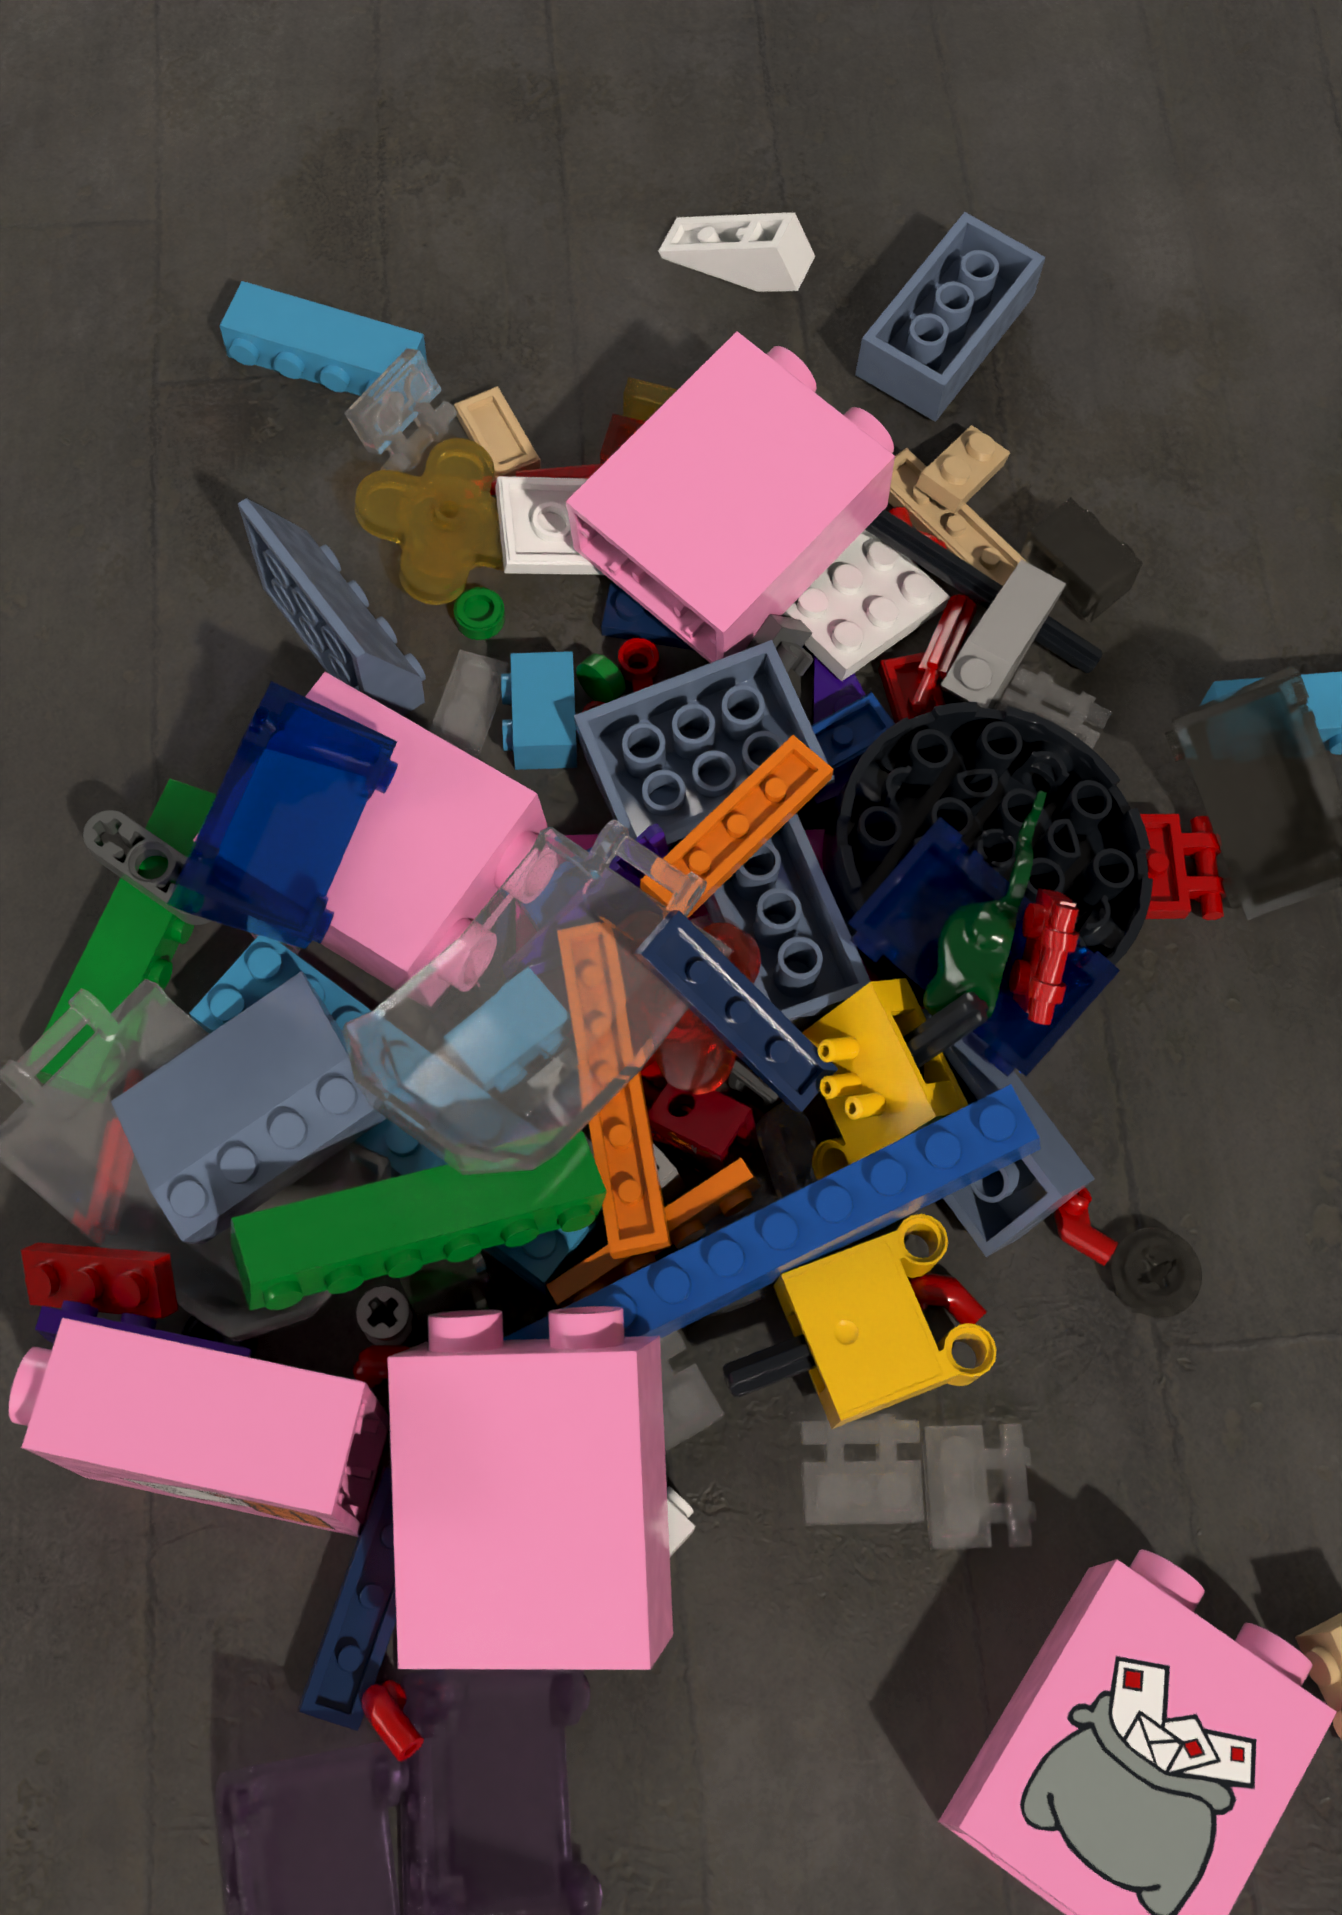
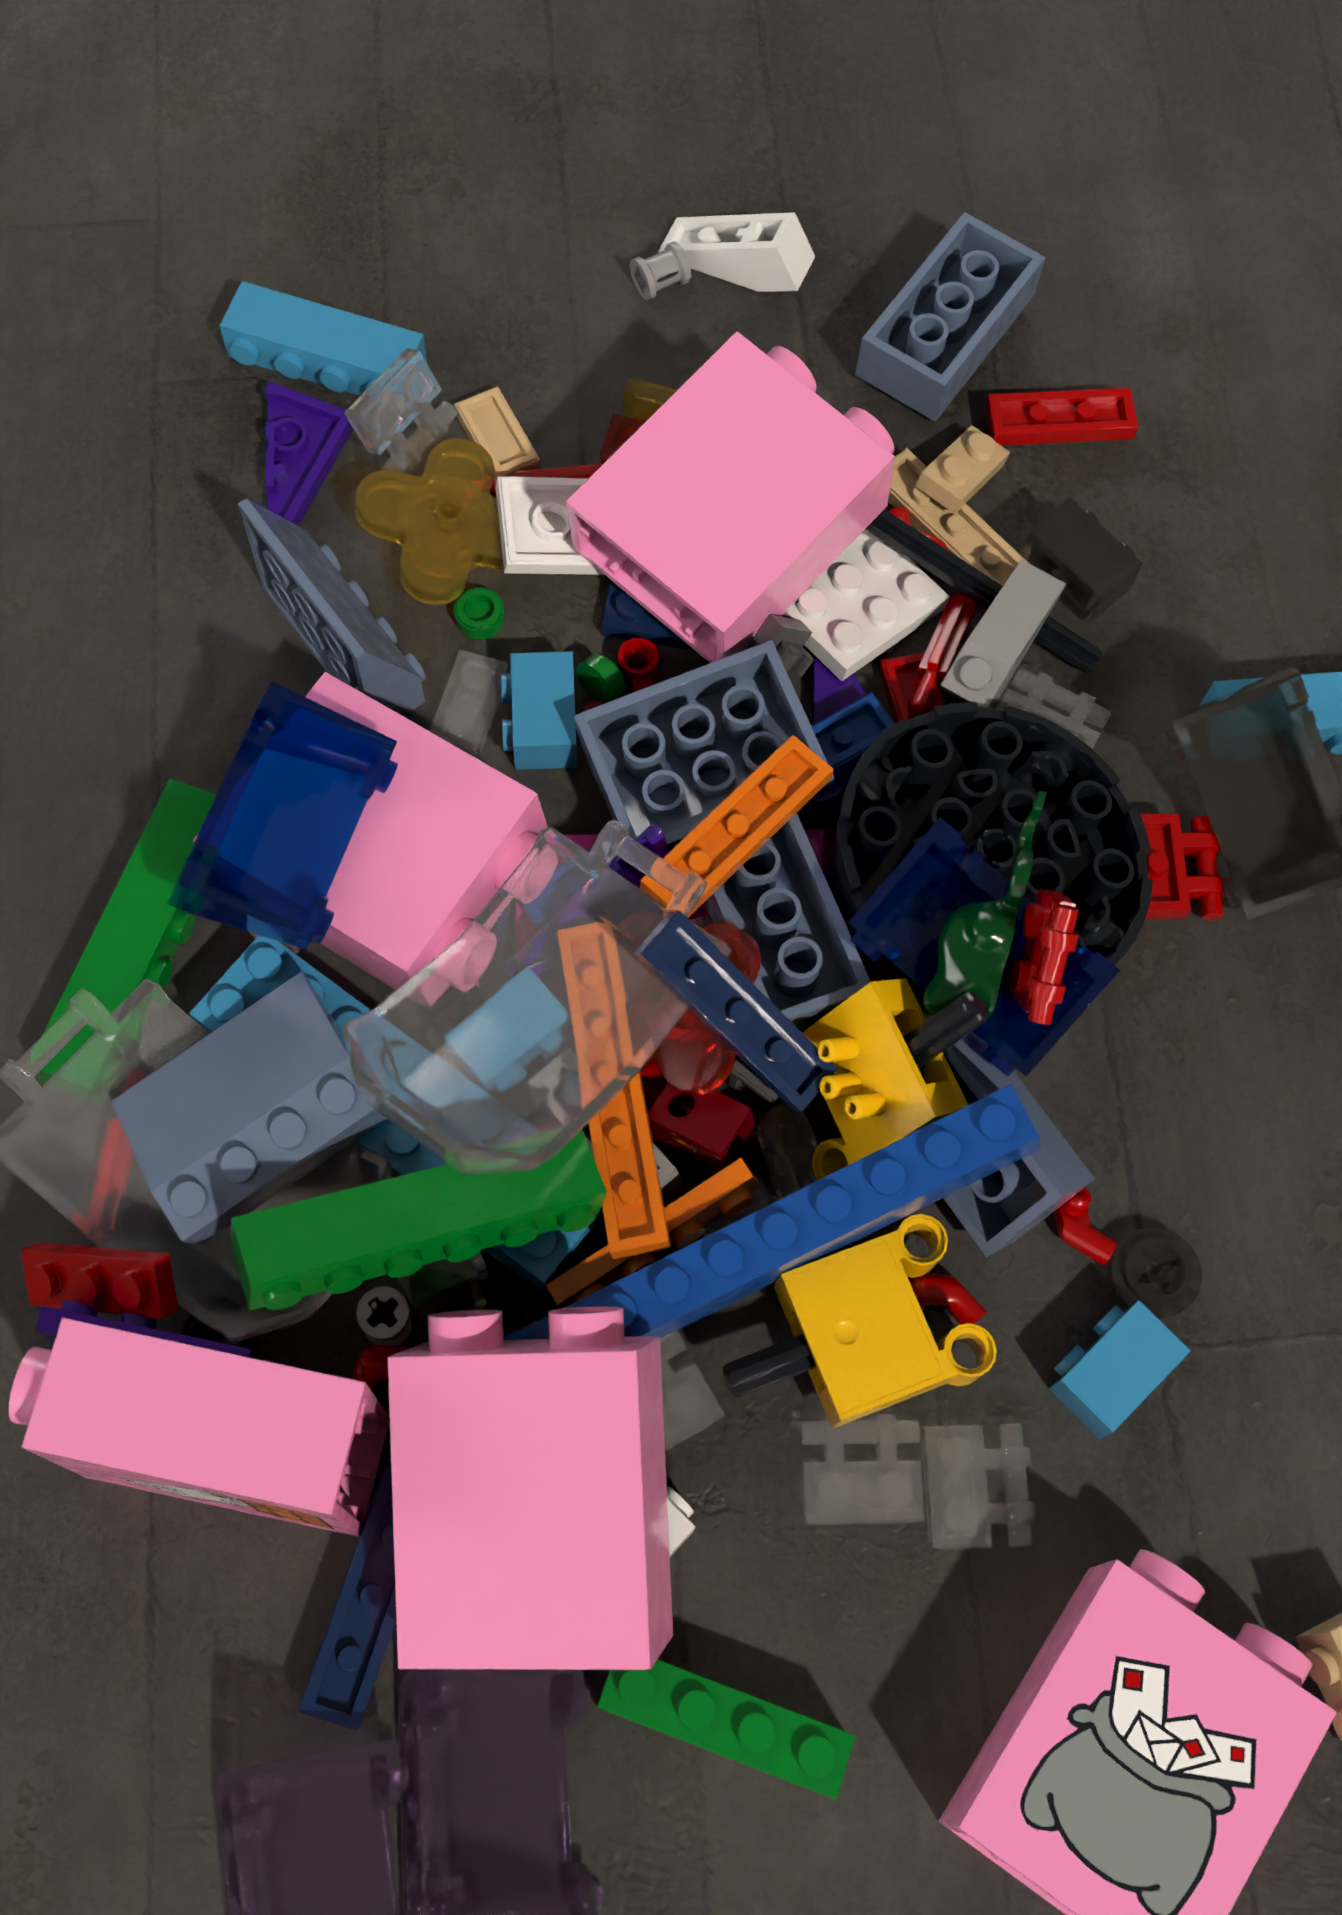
dark grey beam [83,810,224,925] -> none
red arm [362,1680,424,1761] -> none
none -> dark purple wing [265,381,356,526]
none -> green brick [597,1660,856,1800]
none -> light grey bush [630,241,691,301]
none -> red plate [985,388,1138,446]
none -> dark azure brick [1049,1300,1191,1440]

